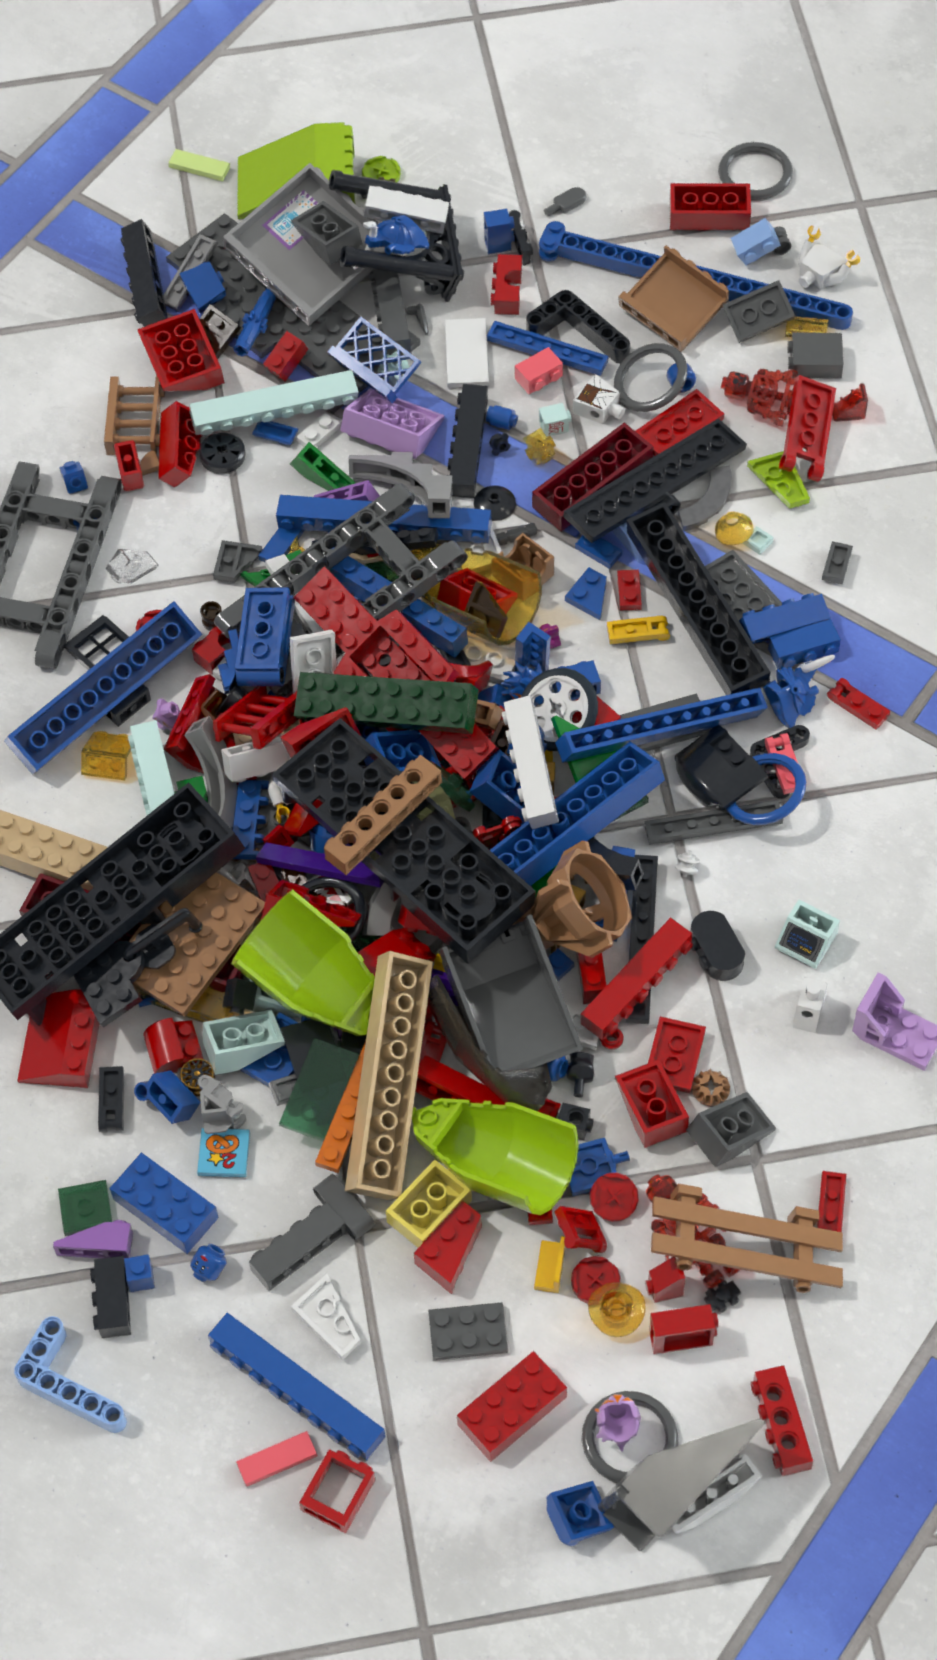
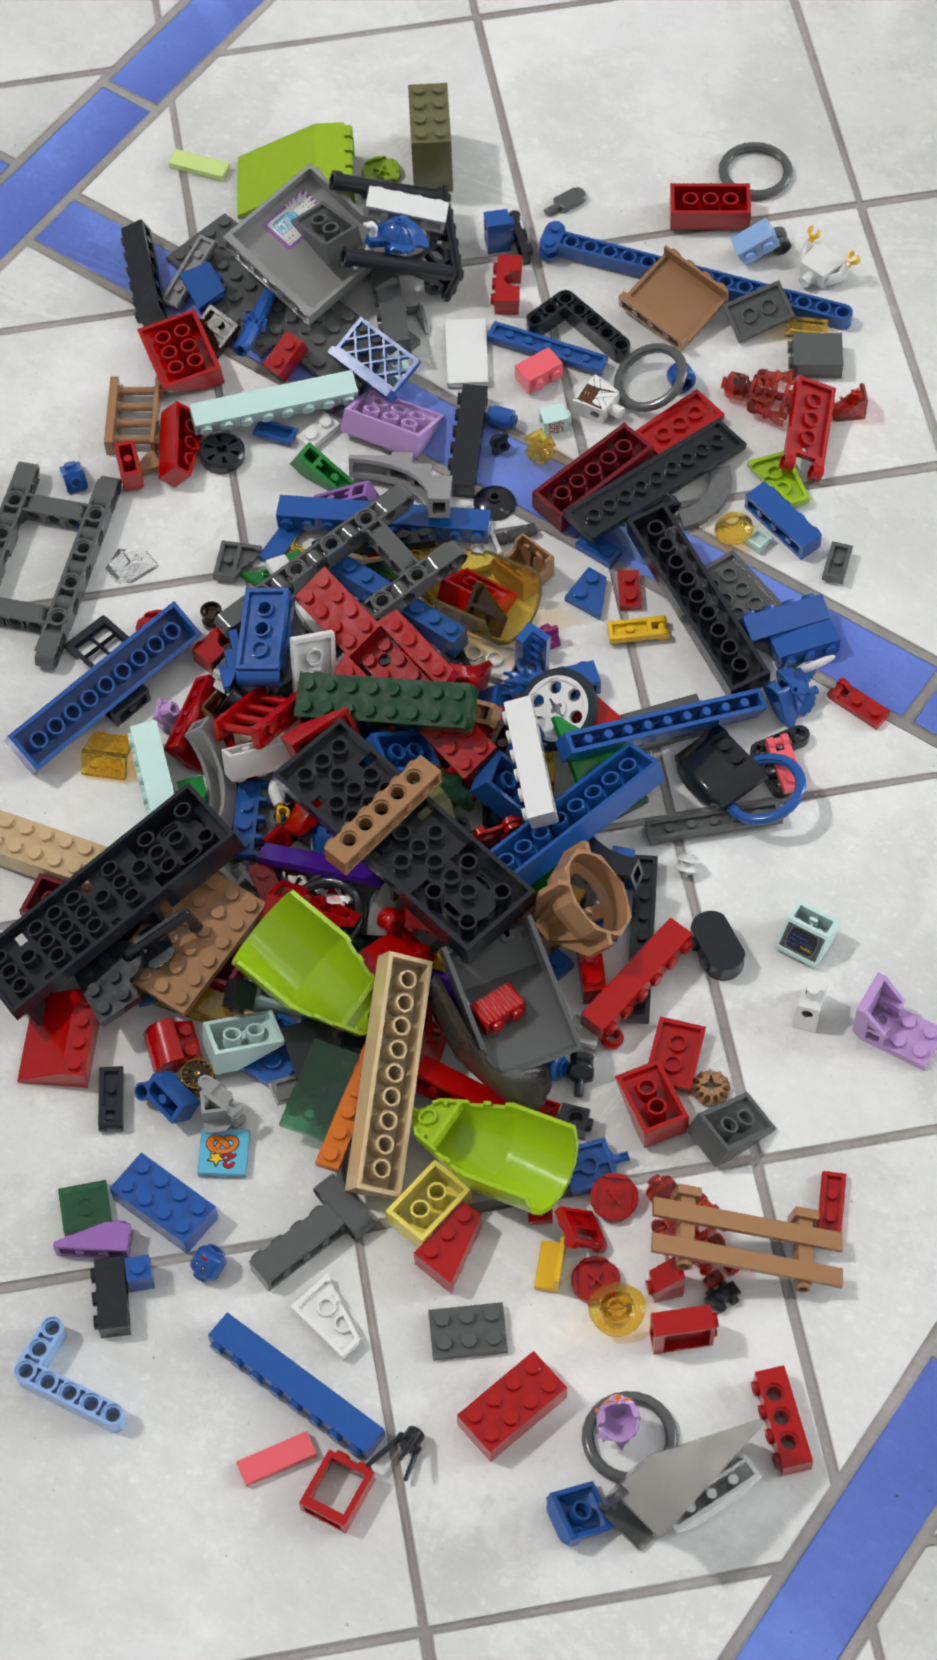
none -> black plant [366,1426,425,1481]
none -> red piece [377,907,403,933]
none -> olive brick [408,83,453,192]
none -> red brick [470,982,526,1036]
none -> blue brick [744,481,822,560]

